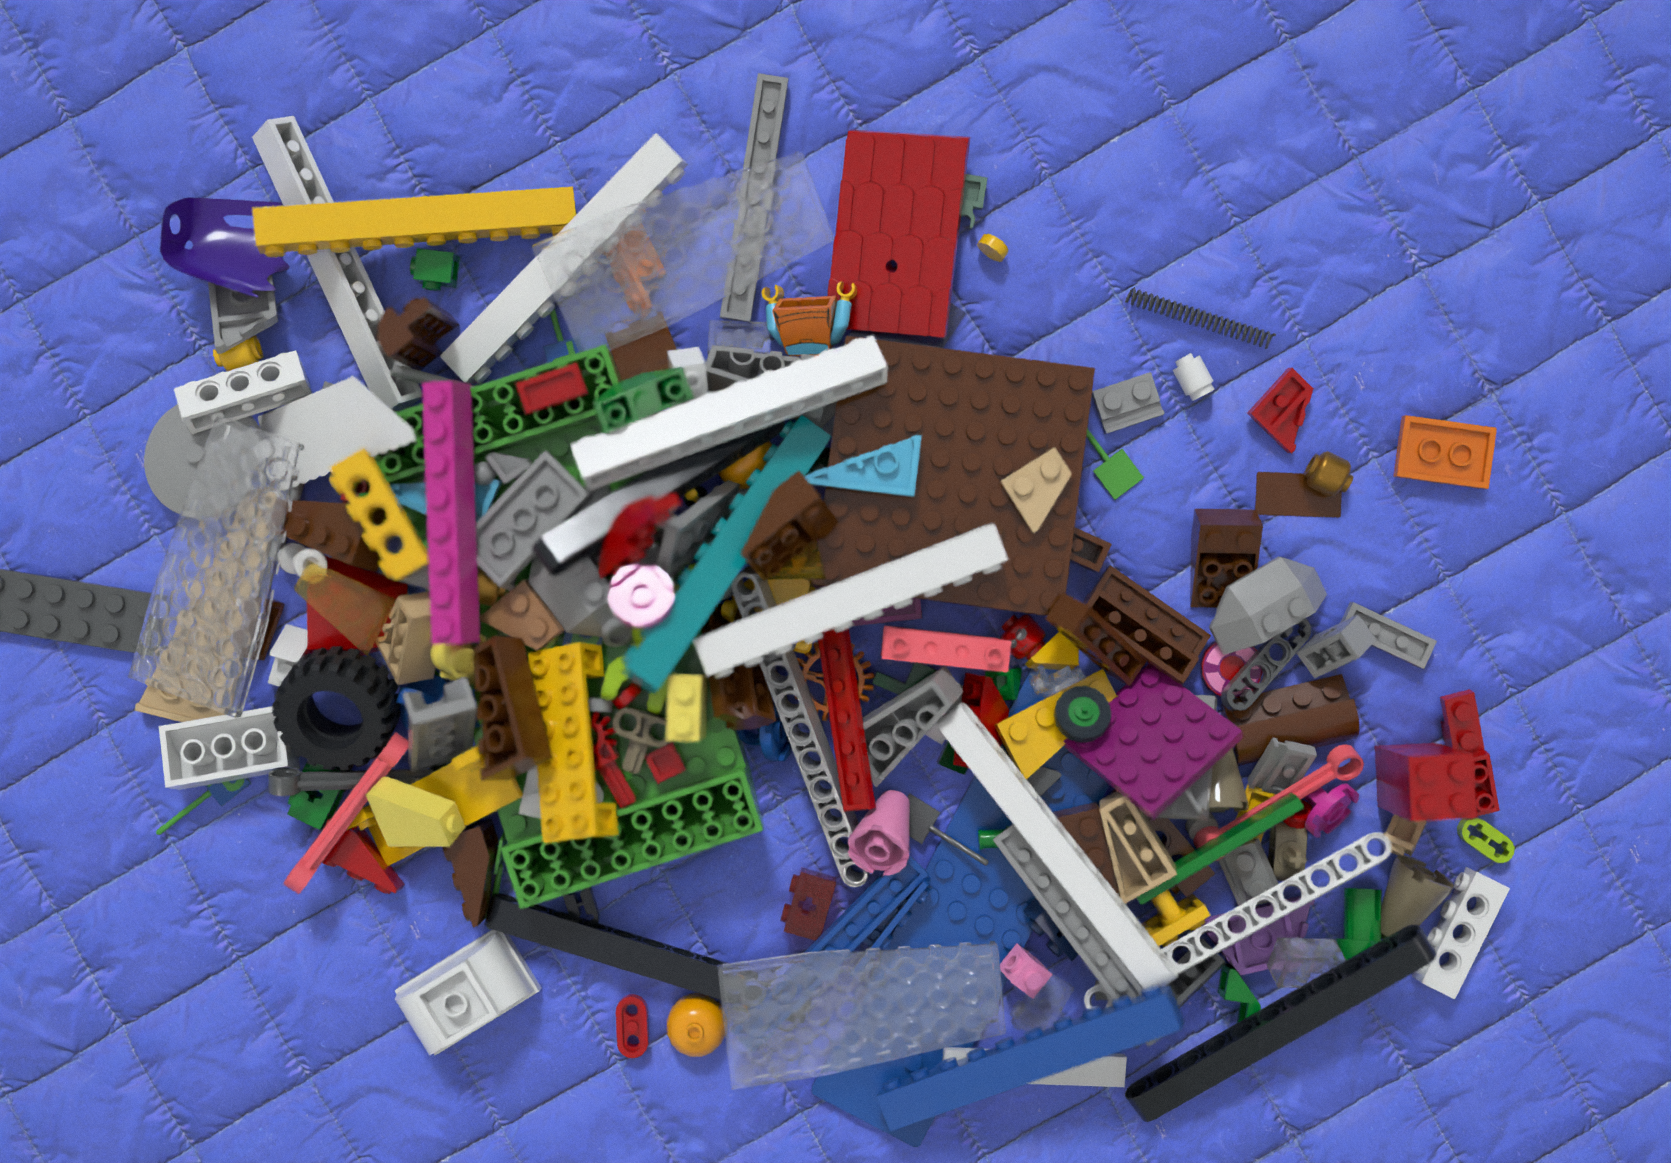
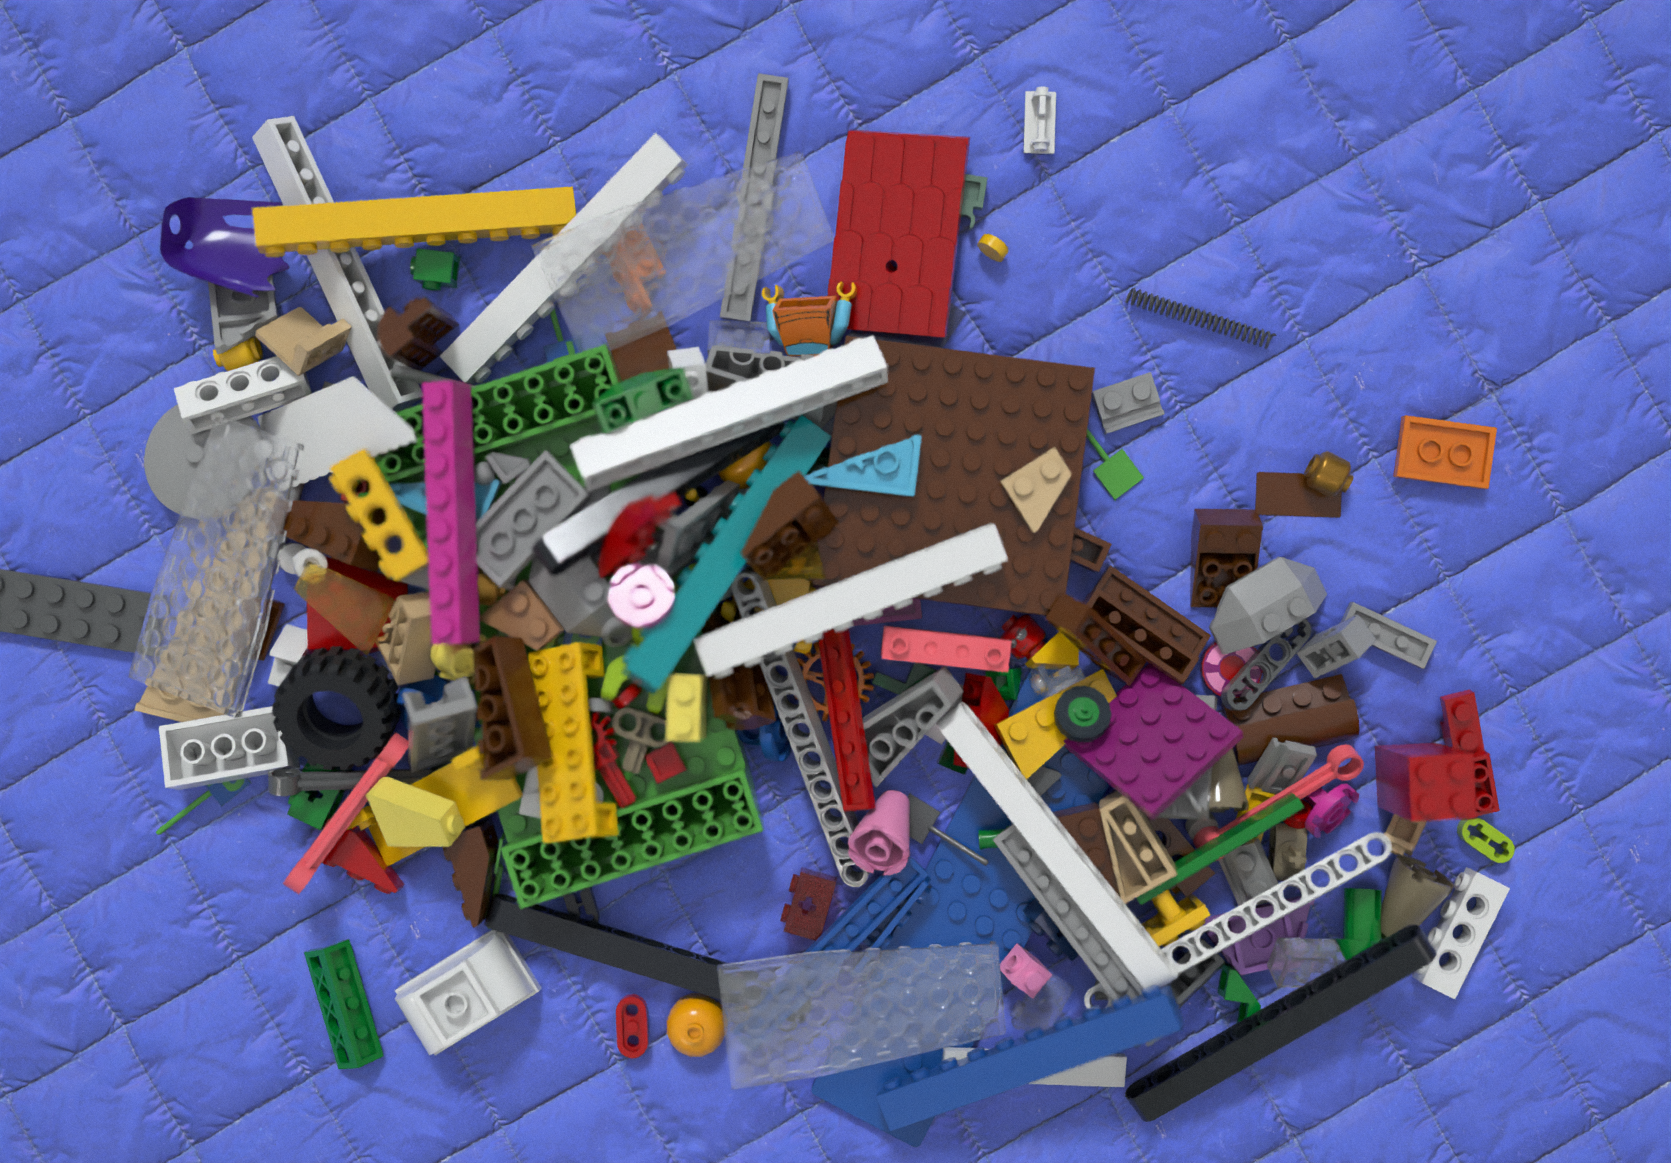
red tile [516,362,588,415] -> none
white brick [1172,353,1214,401] -> none
red wing [1247,368,1314,453] -> none
none -> tan bracket [255,307,352,376]
none -> green fence [304,939,384,1069]
none -> white hinge [1023,87,1056,154]

